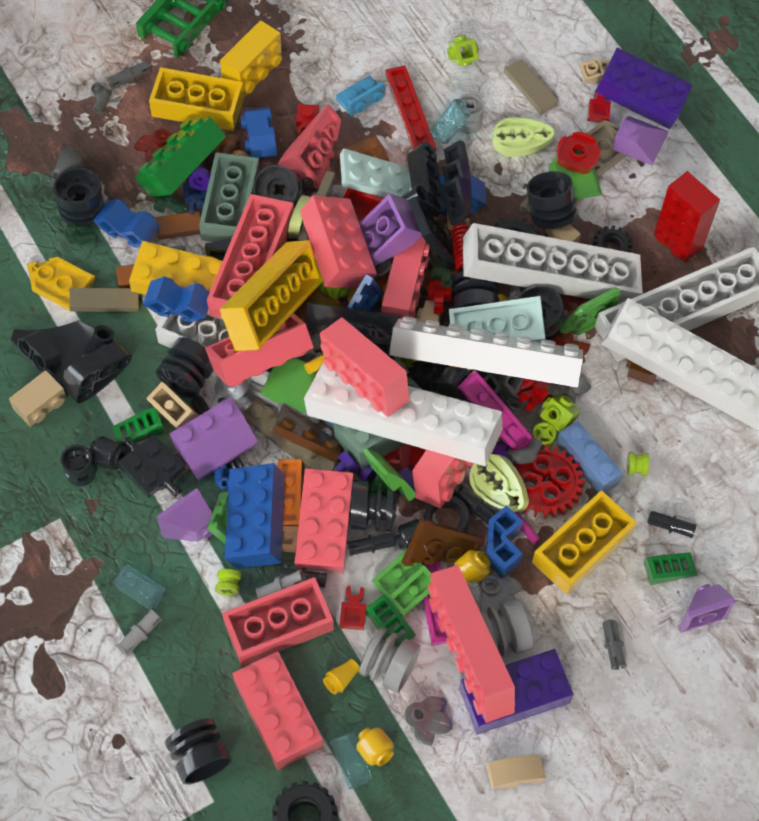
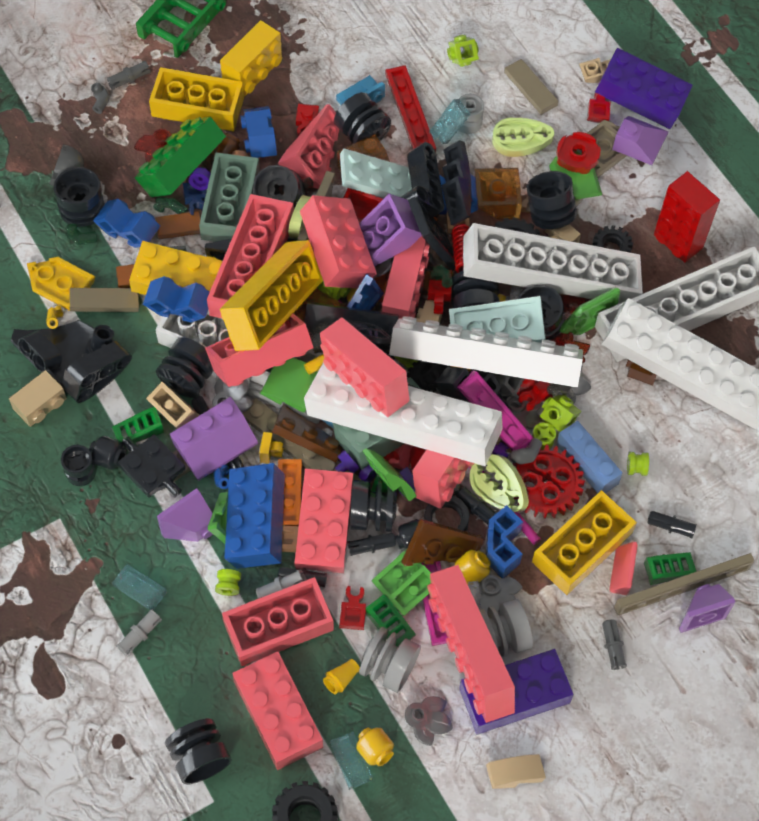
none -> yellow arm [46,306,64,329]
none -> yellow tile [259,432,284,464]
none -> black wheel [334,92,391,151]
none -> clear orange slope [475,168,522,219]
none -> coral slope [609,542,638,596]
none -> dark tan tile [614,553,754,616]

